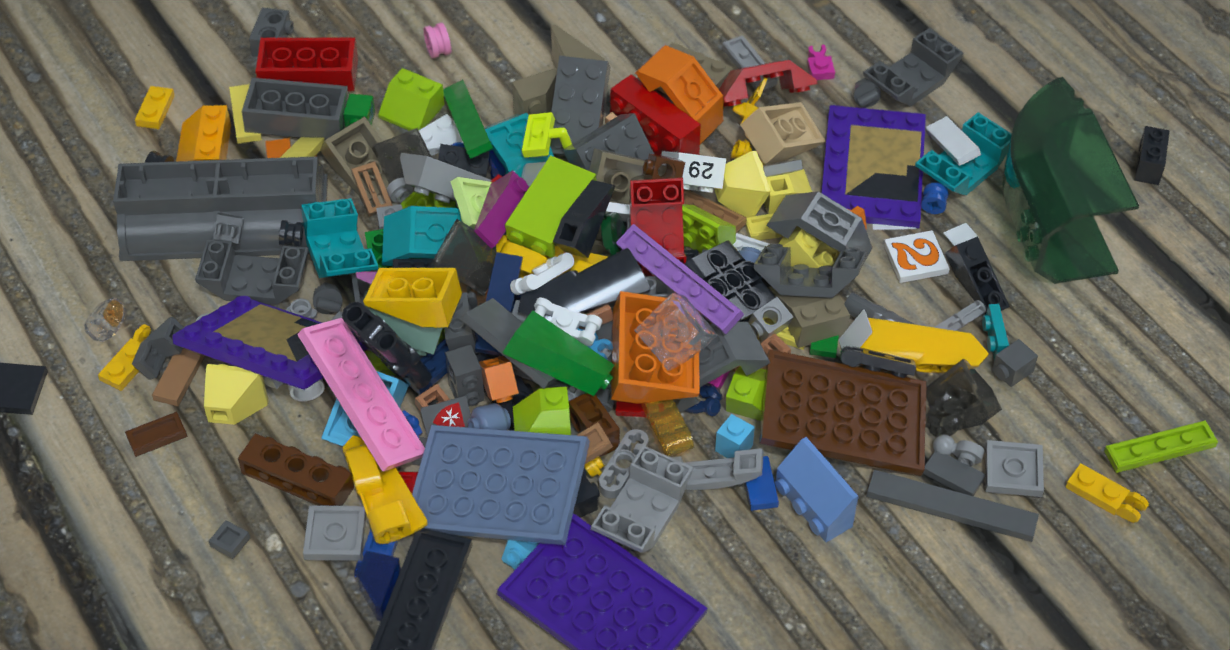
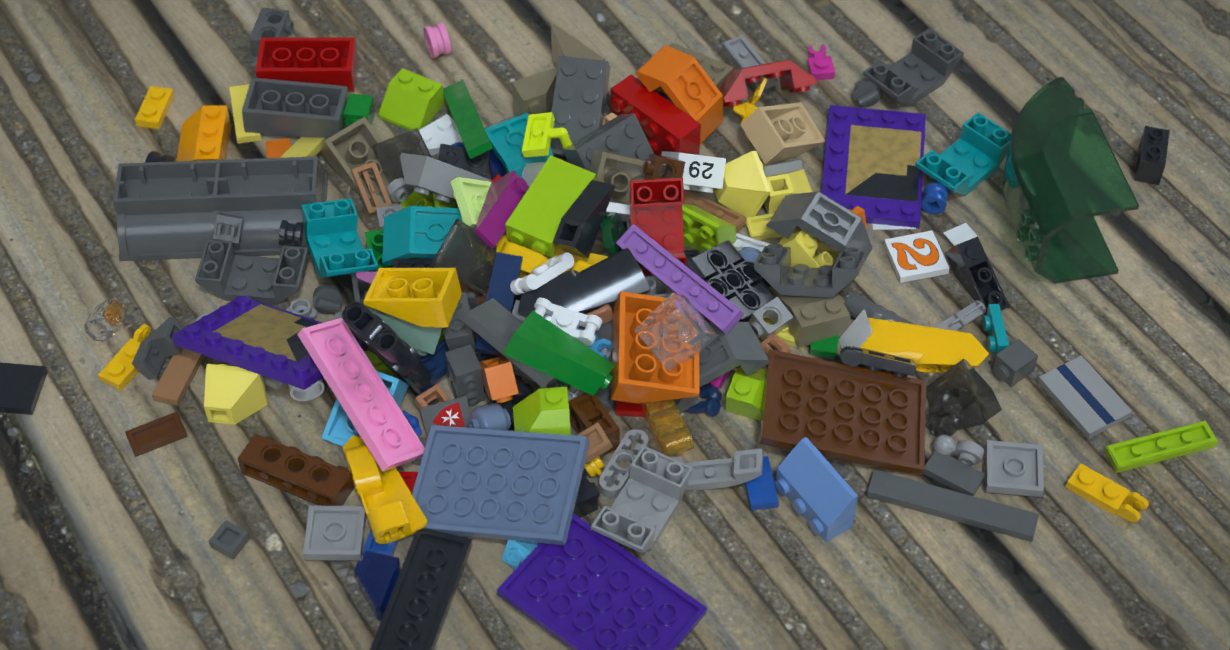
medium azure brick [715,414,755,458] -> none
yellow plate [731,140,752,159] -> none
white tile [926,116,981,166] -> none
none -> light grey tile [1038,355,1133,439]

